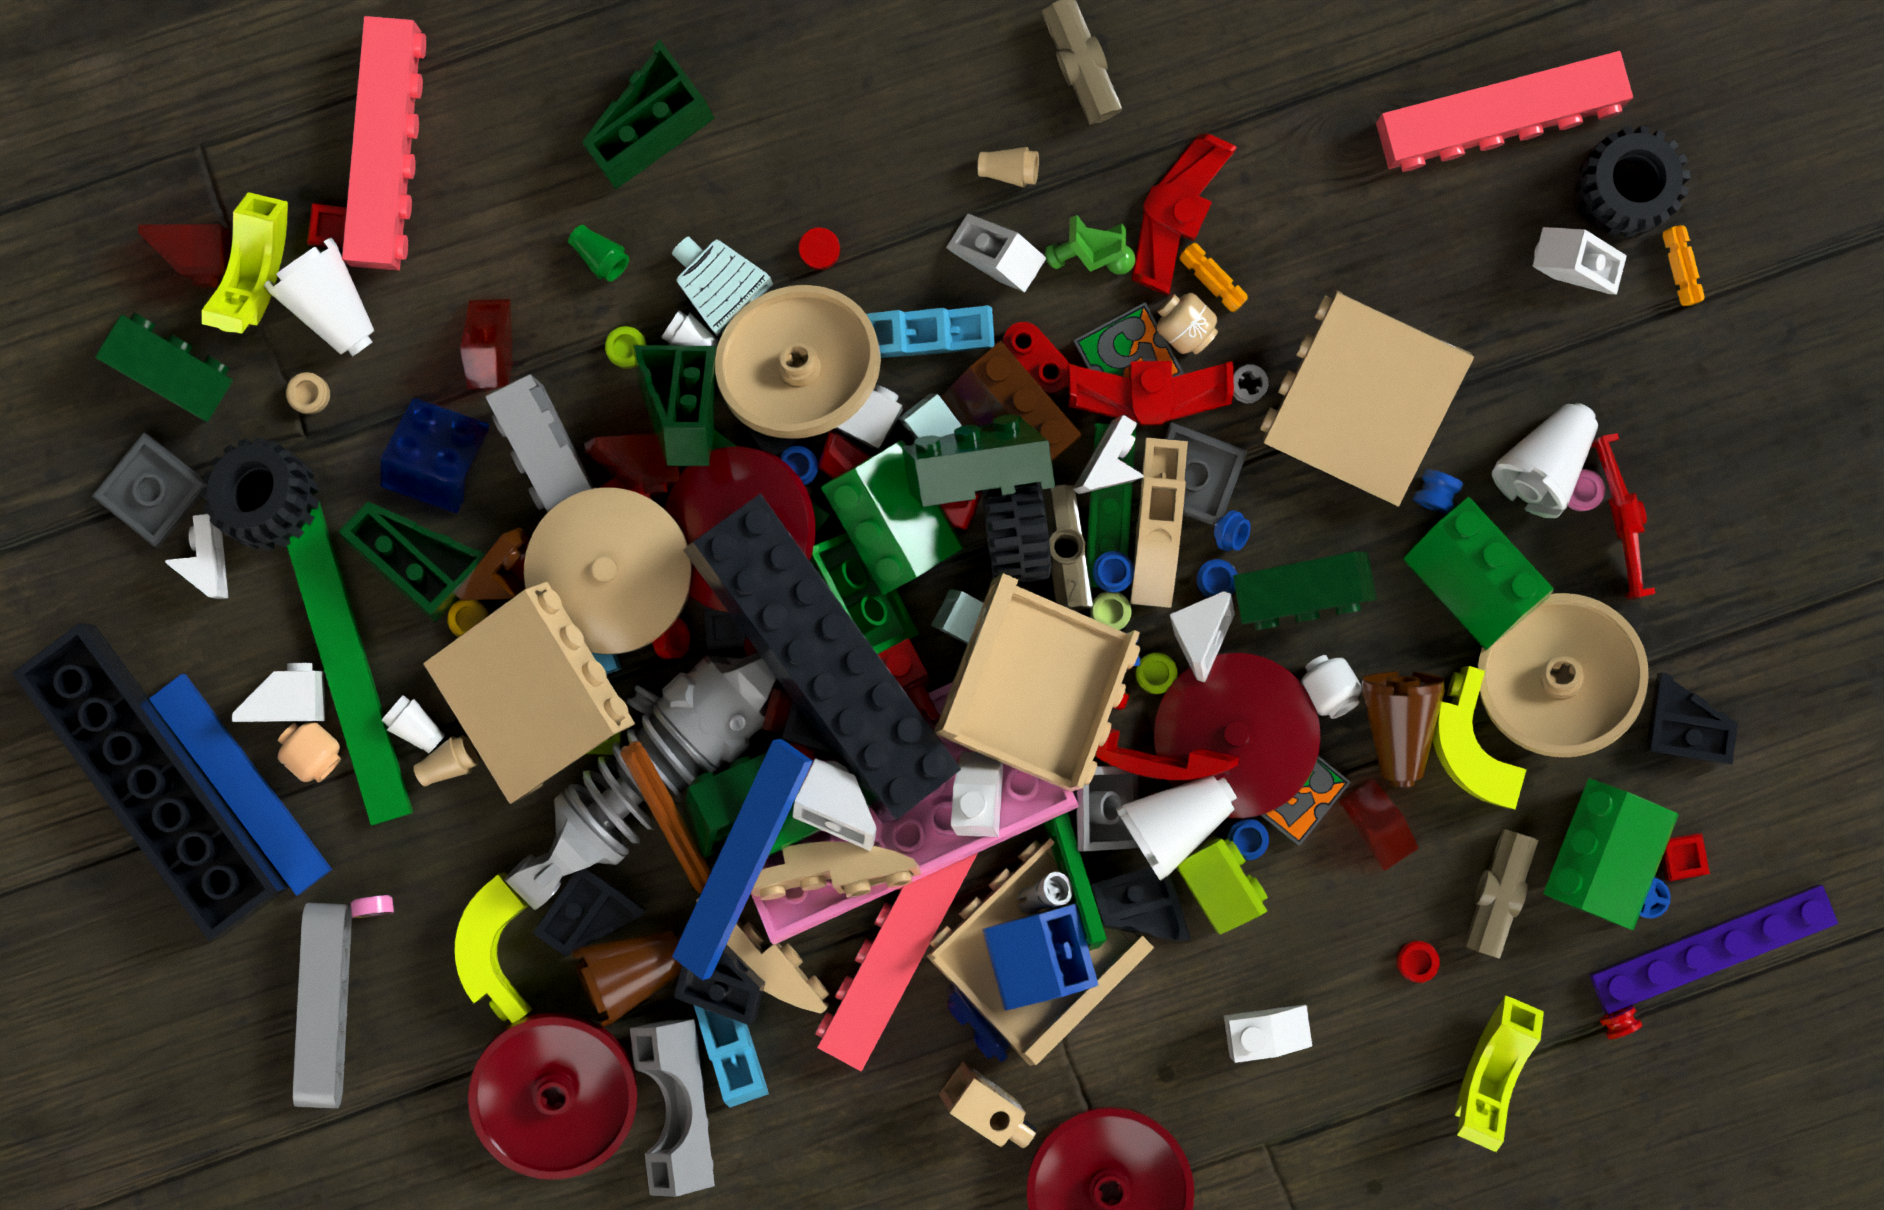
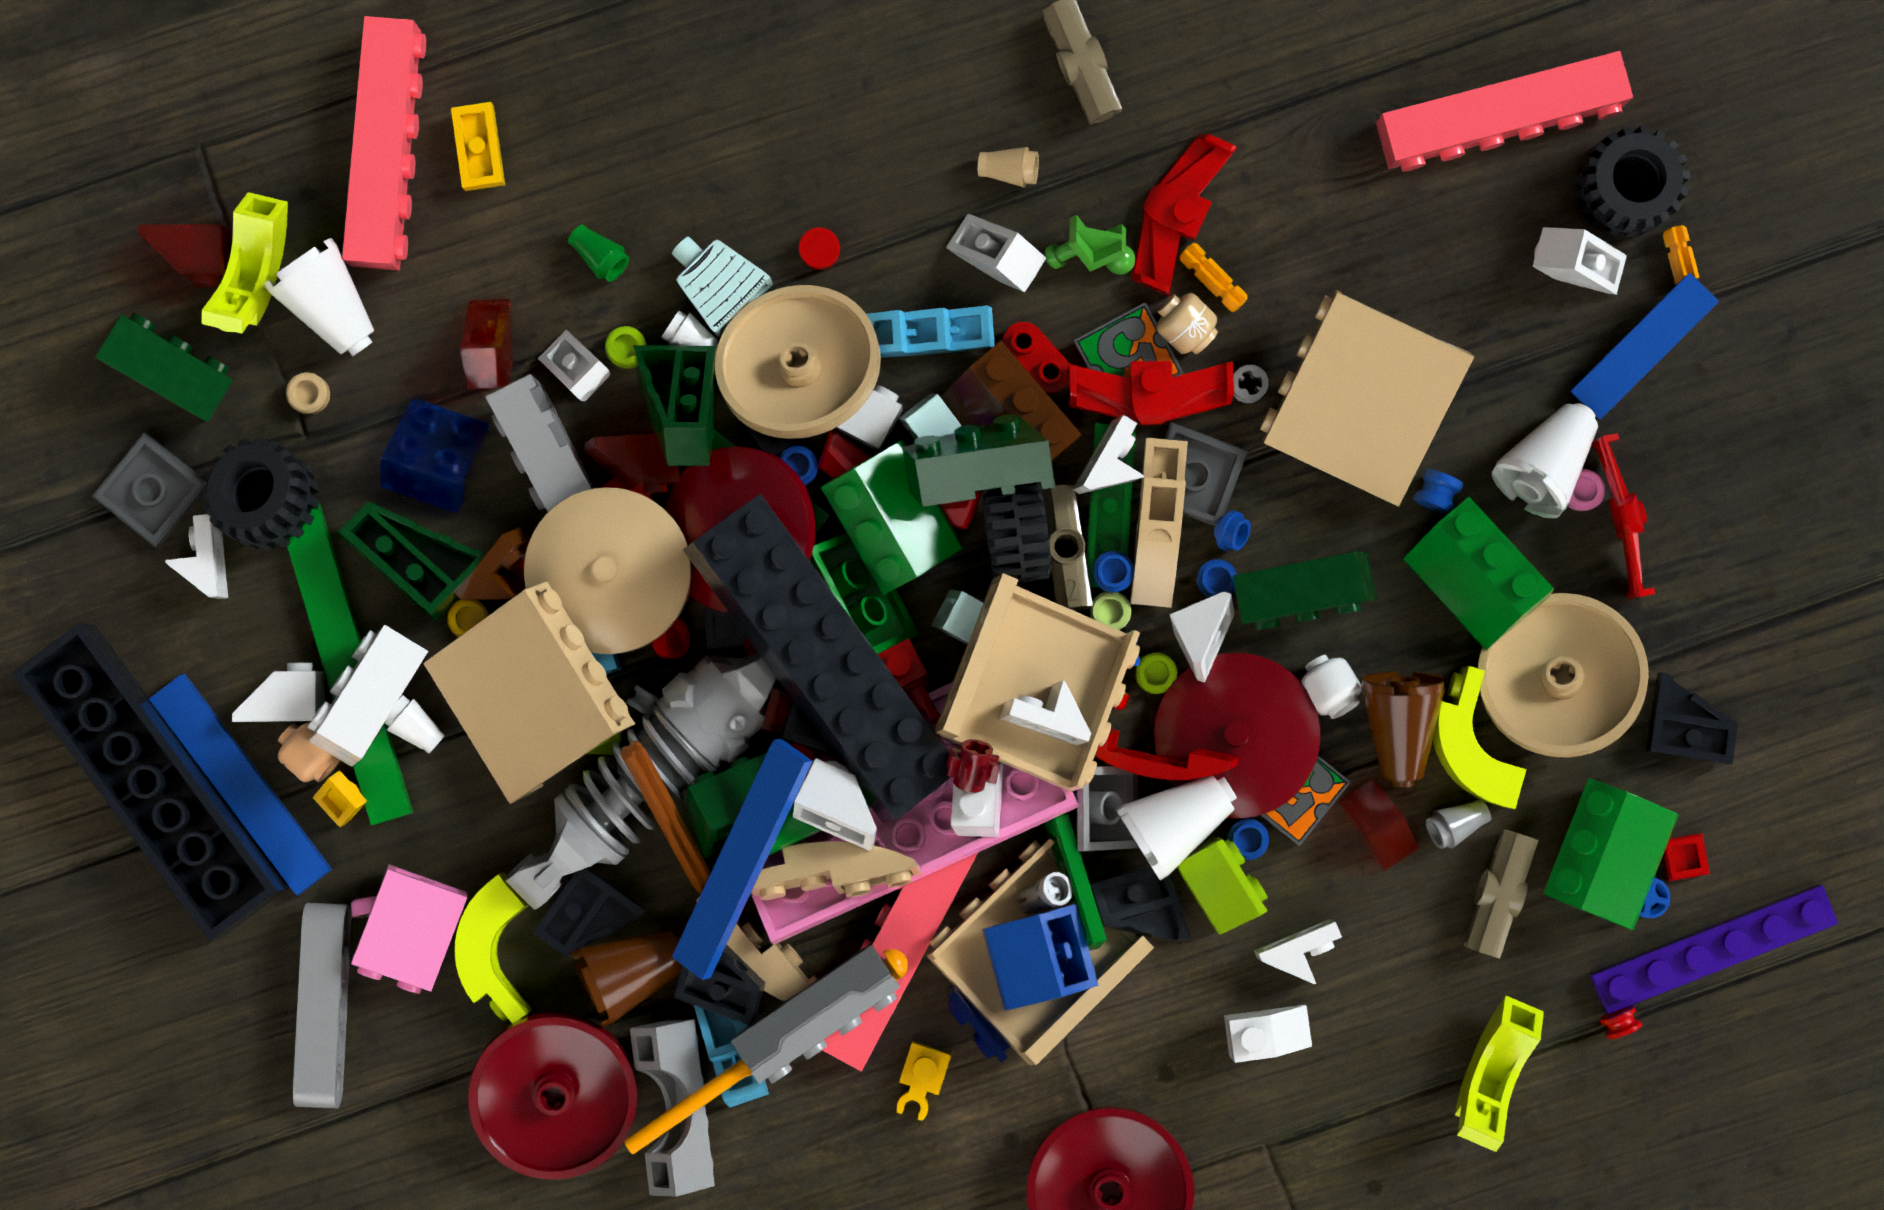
red tile [307,204,347,250] -> none
tan cone [414,735,479,787] -> none
dark green wedge [582,39,715,190] -> none
tan torso [939,1061,1037,1148] -> none
red tile [1396,940,1440,983] -> none
none -> white brick [307,625,428,767]
none -> yellow plate [313,770,367,828]
none -> bright pink panel [351,864,467,994]
none -> yellow plate [451,102,505,191]
none -> white slope [538,330,610,401]
none -> piece [624,943,908,1155]
none -> yellow plate [897,1041,951,1121]
none -> dark red gear [946,739,1000,793]
none -> white slope [999,680,1091,745]
none -> white slope [1254,919,1342,984]
none -> light grey cone [1426,799,1491,849]
none -> blue tile [1569,273,1719,420]

